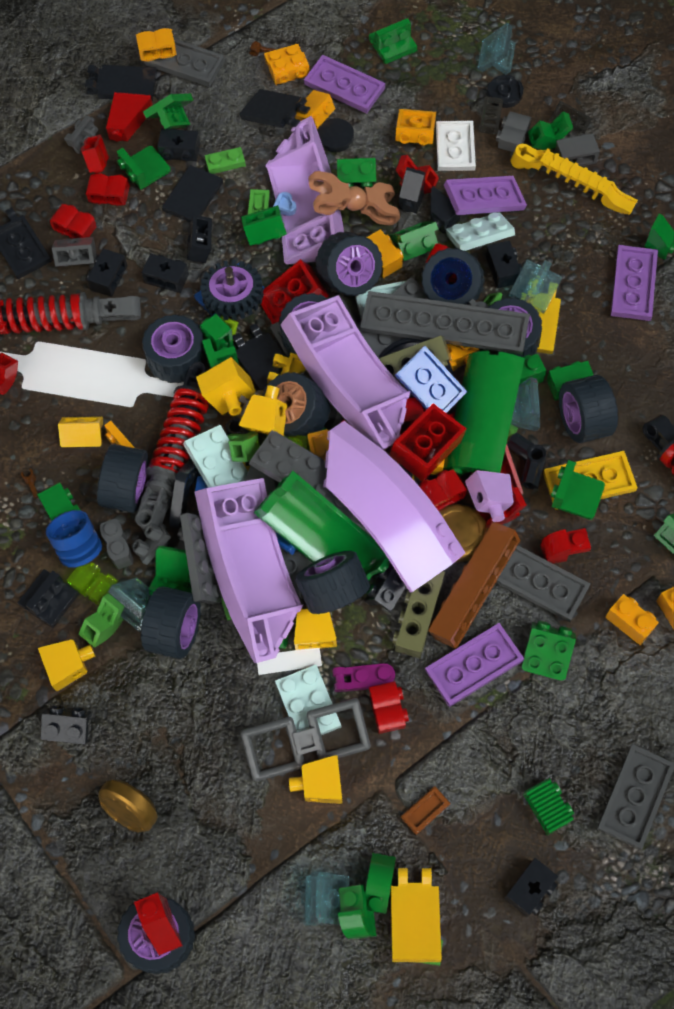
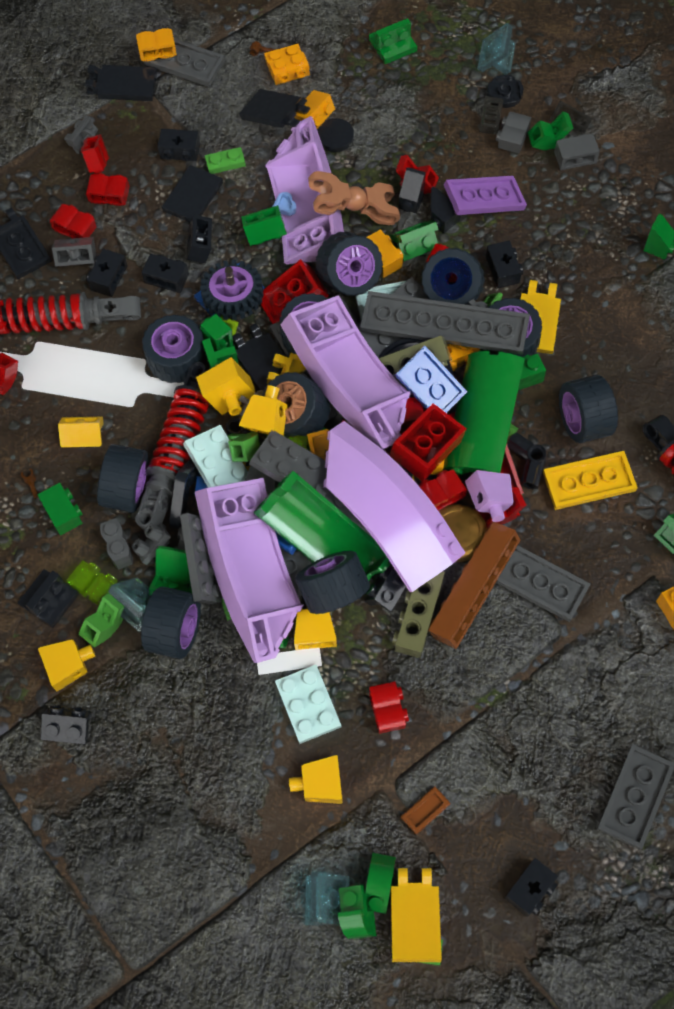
blue wheel [46,510,102,567] -> none
pearl gold piece [98,780,158,832] -> none
light orange plate [104,421,135,448] -> none
red slope [106,92,153,142] -> none
green bracket [117,146,171,190] -> none
black wheel [117,896,195,974] -> none
red slope [134,892,183,956] -> none
green bracket [143,93,194,129] -> none
dark grey bar [240,698,371,782] -> none
bright green plate [248,189,270,214] -> none
medium lavender plate [304,55,385,114] -> none
magenta plate [332,664,395,692] -> none
green bracket [337,158,376,188] -> none
light orange plate [395,109,436,145] -> none
medium lavender plate [425,623,524,707] -> none
white tile [436,121,476,171] -> none
light aqua plate [446,212,515,251] -> none
clear light blue bracket [508,259,563,313] -> none
yellow piece [511,144,638,215] -> none
clear light blue bracket [511,377,540,431] -> none
green bracket [522,621,576,681] -> none
green brick [523,778,574,836] -> none
red brick [540,528,591,564] -> none
green brick [547,361,594,401] -> none
green bracket [551,460,605,520] -> none
light orange brick [605,594,659,646] -> none
medium lavender plate [611,245,658,321] -> none

